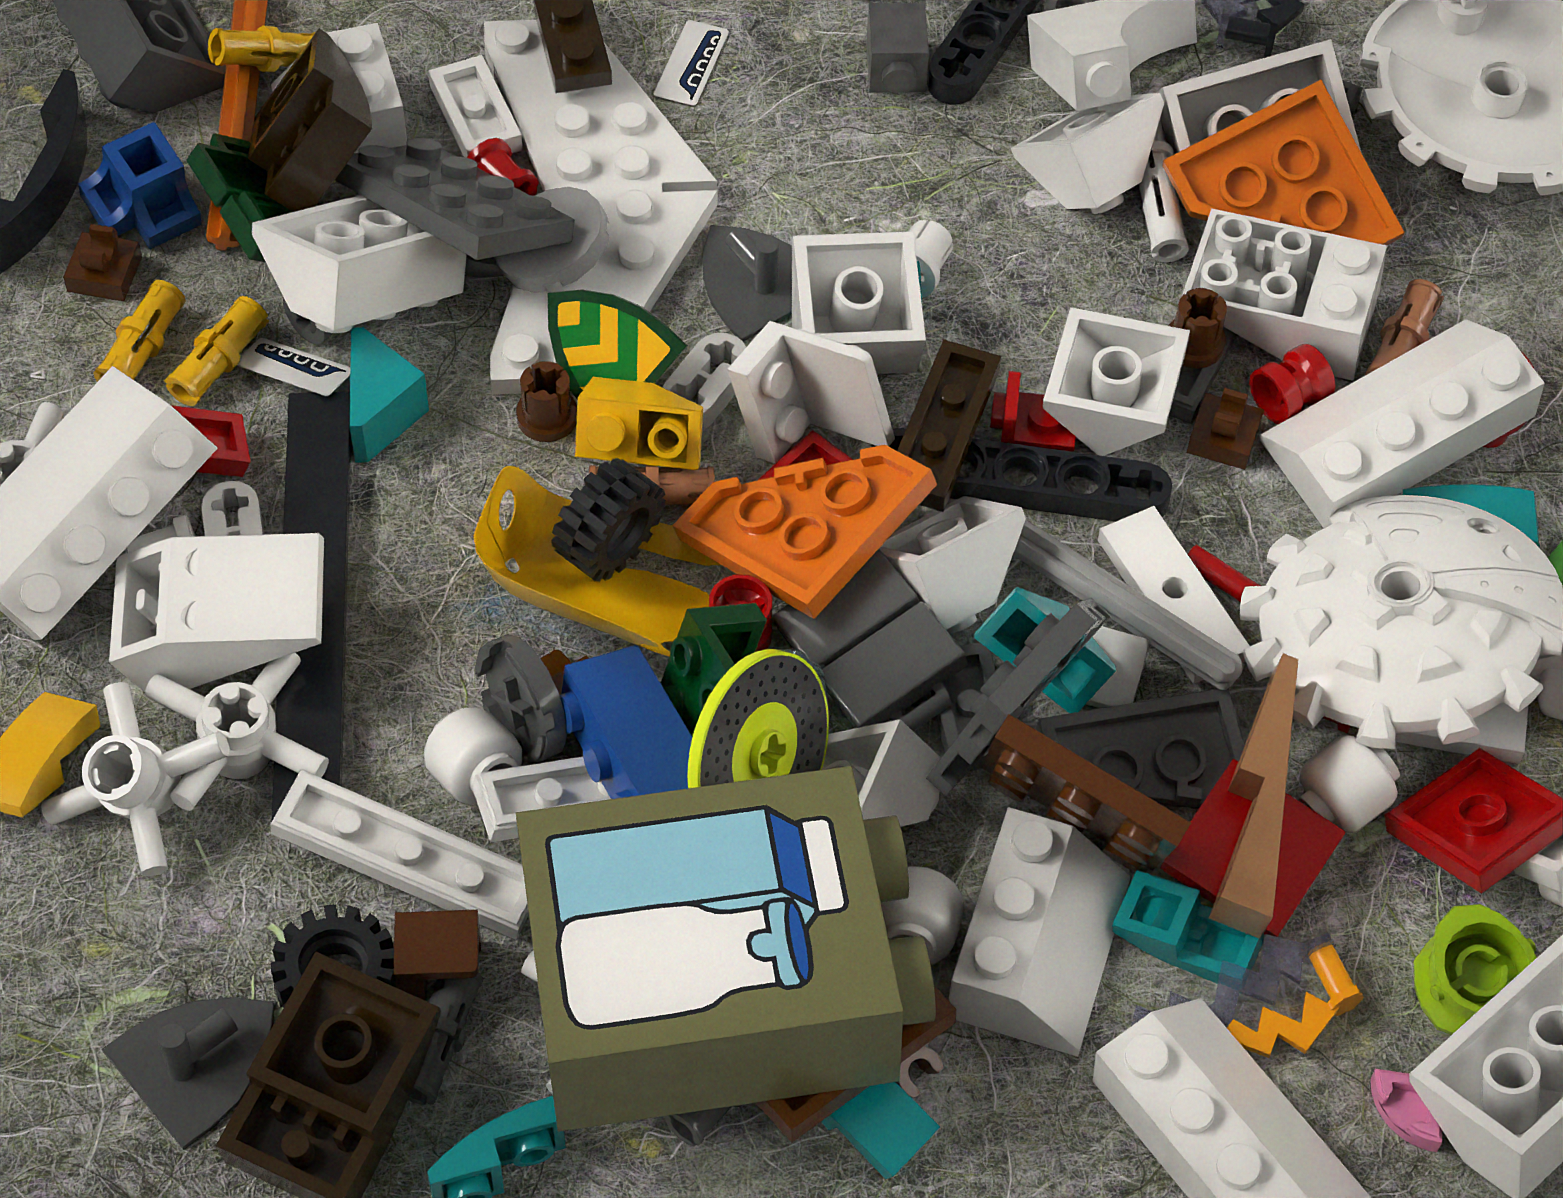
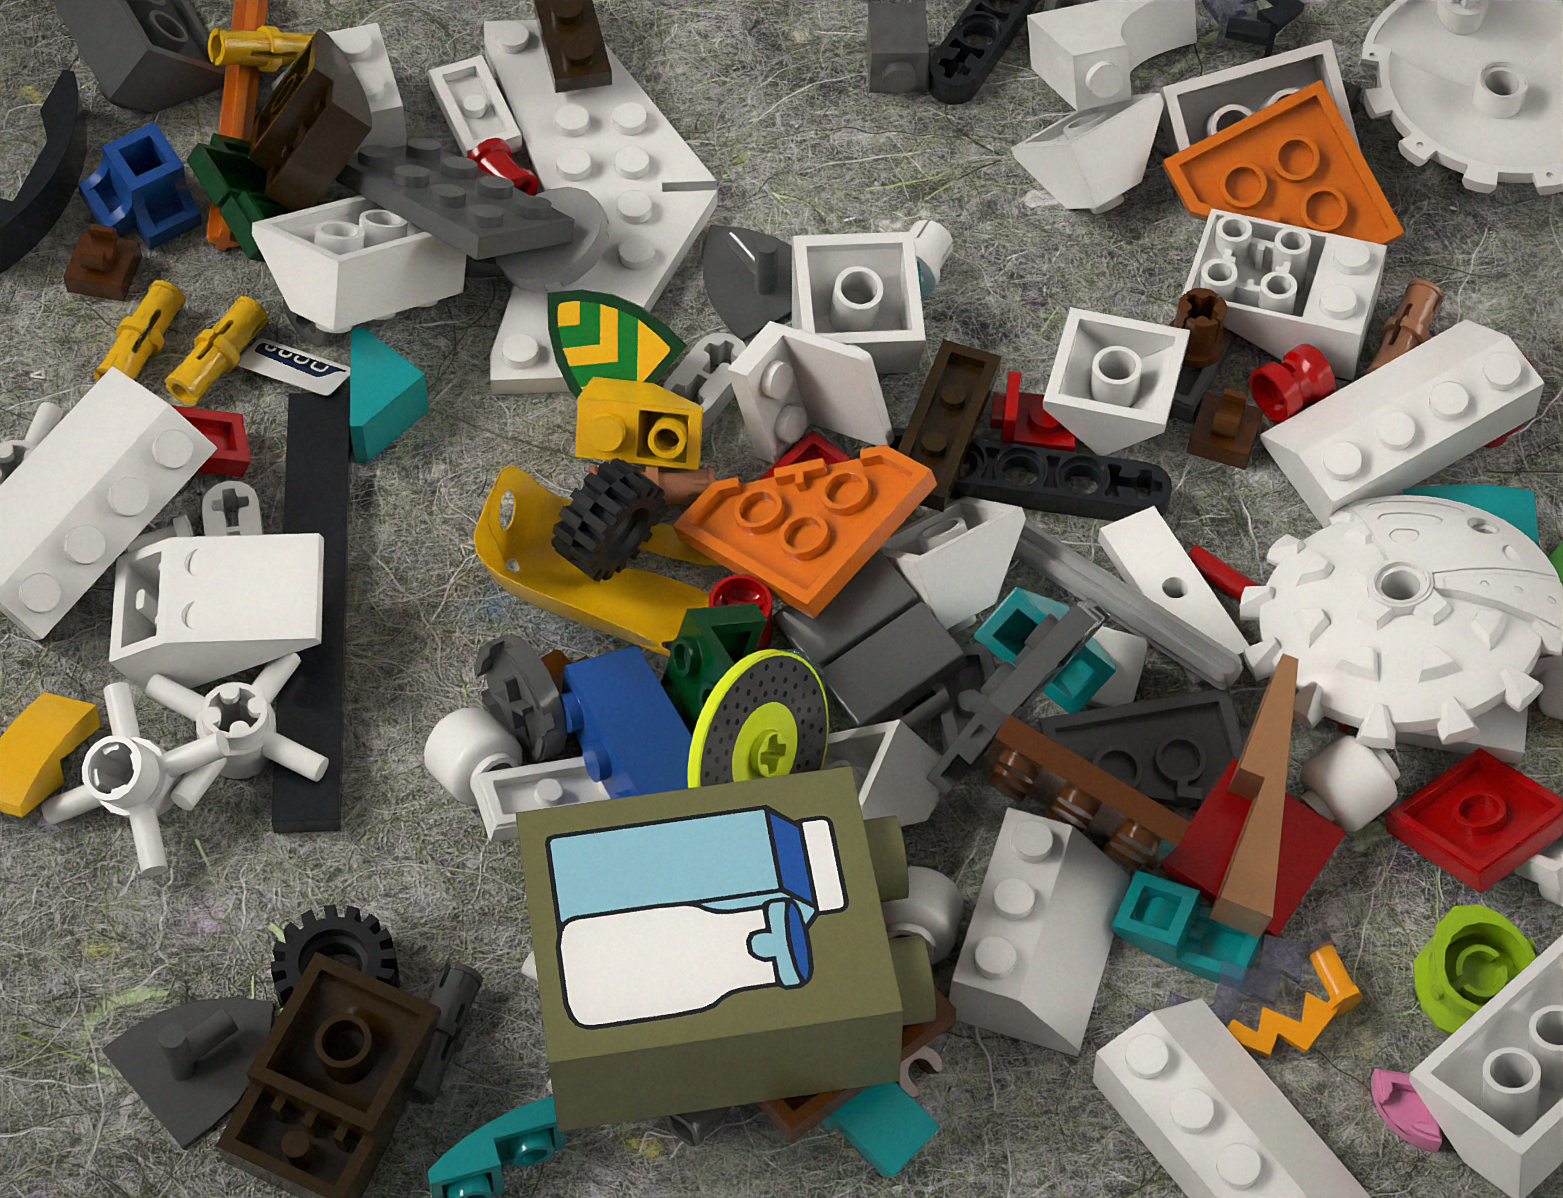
white tile [271,769,529,940] -> none
reddish brown panel [394,909,481,1001] -> none
reddish brown bush [516,361,577,442] -> none
white sticker [654,20,729,106] -> none
white pin [1139,116,1189,263] -> none

